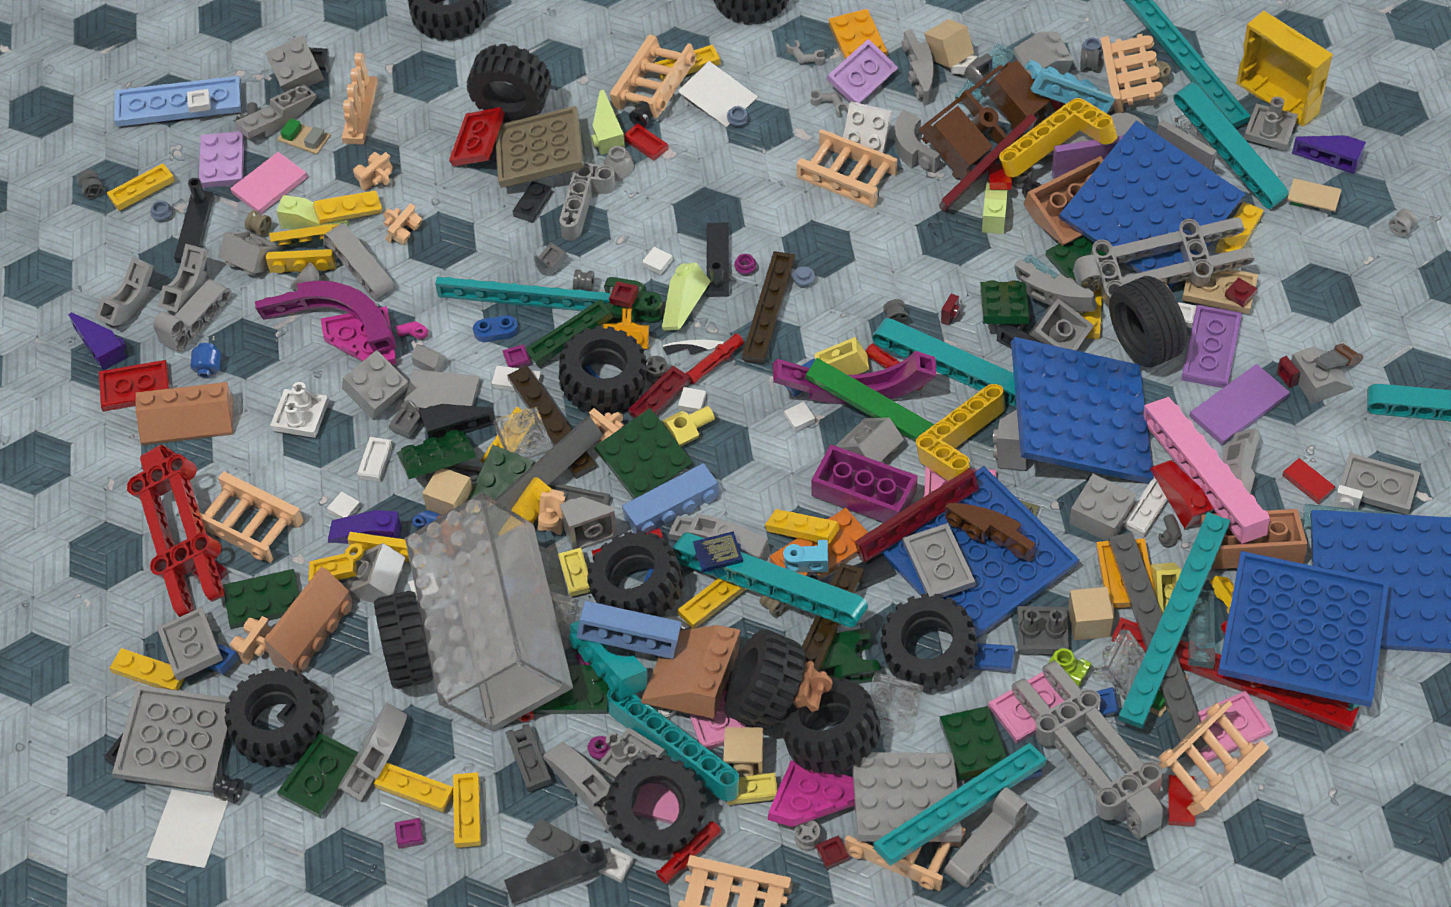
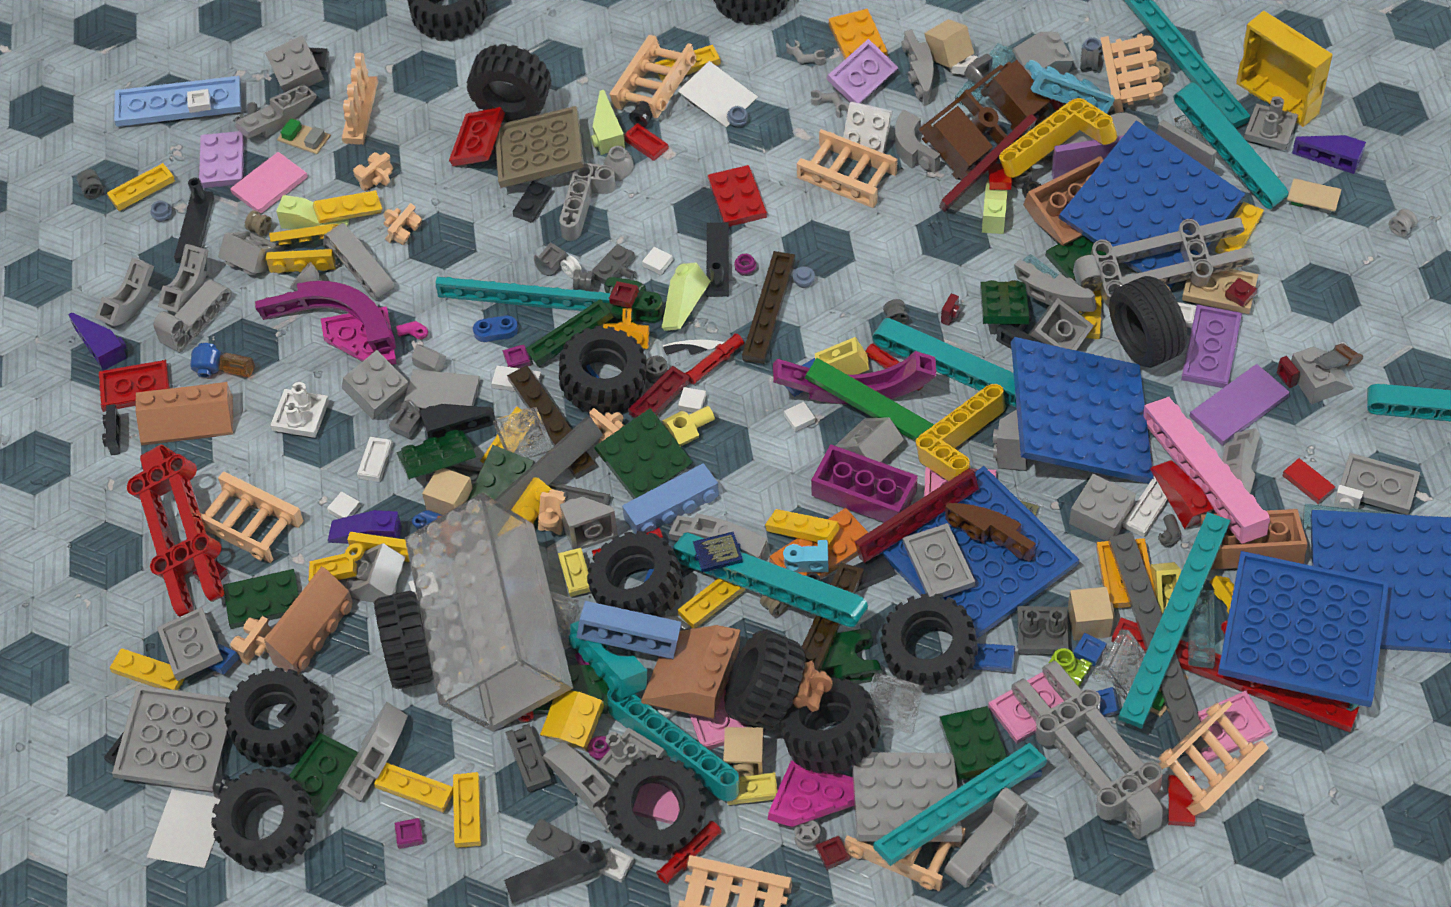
none -> black plate [102,404,121,455]
none -> black tyre [211,768,316,872]
none -> clear orange piece [219,353,255,377]
none -> yellow slope [540,690,605,752]
none -> white bush [560,256,582,278]
none -> dark grey plate [592,244,637,284]
none -> red plate [708,165,767,227]
none -> blue plate [1073,633,1107,667]

